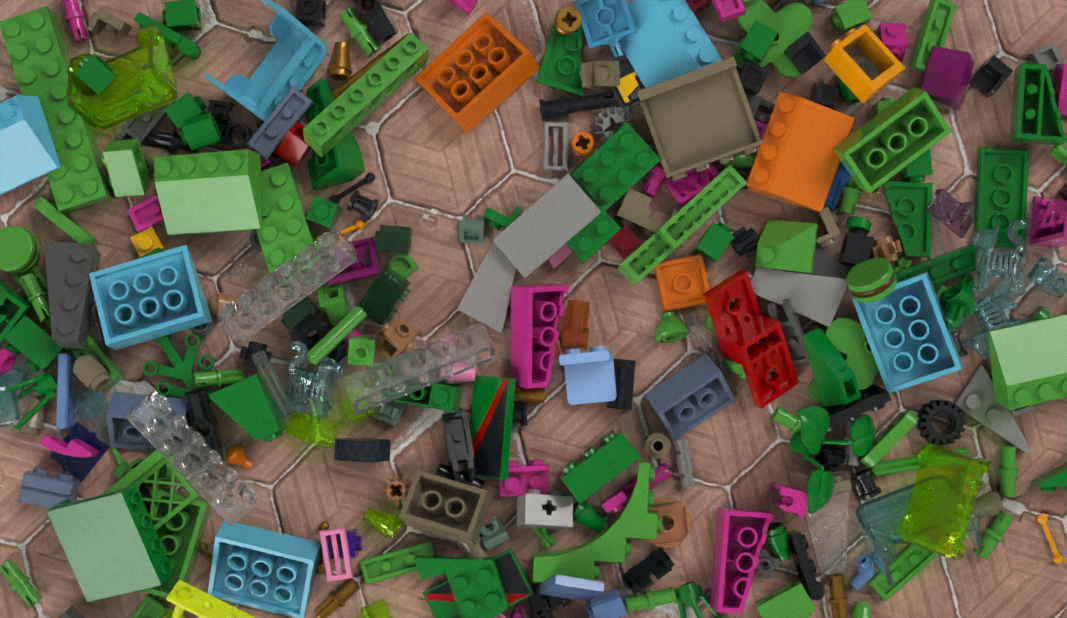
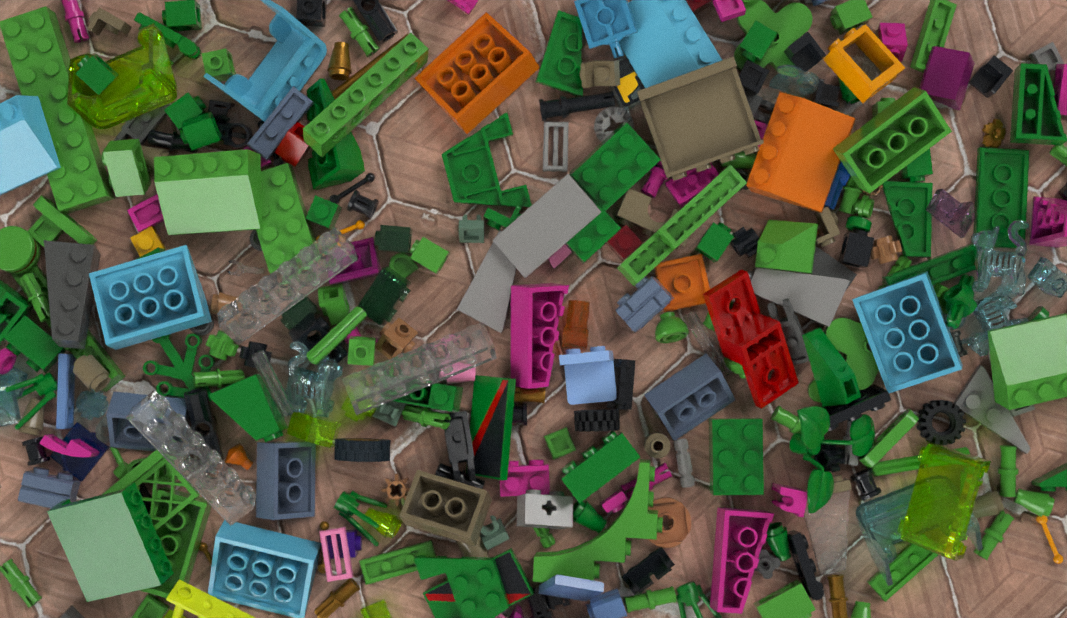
pearl gold wheel [554,7,582,35] -> none
orange bush [571,131,594,157] -> none
bright green head [846,258,897,303] -> none
medium blue arm [849,554,874,591] -> none
none -> black bush [22,436,50,466]
none -> bright green plate [28,214,64,247]
none -> bright green brick [201,48,236,82]
none -> bright green gear [205,330,239,360]
none -> sand blue slope [256,441,316,520]
none -> green plant [334,491,388,546]
none -> bright green axle [402,405,451,429]
none -> bright green brick [409,237,450,275]
none -> green wing [441,113,532,208]
none -> bright green tile [544,427,576,460]
none -> black tyre [574,409,620,432]
none -> sand blue brick [615,276,674,332]
none -> green brick [709,418,764,495]
none -> clear light blue plate [769,65,819,98]
none -> bright green plate [855,195,874,219]
none -> pearl gold plant [982,118,1006,148]
none -> bright green cone [1014,488,1055,517]

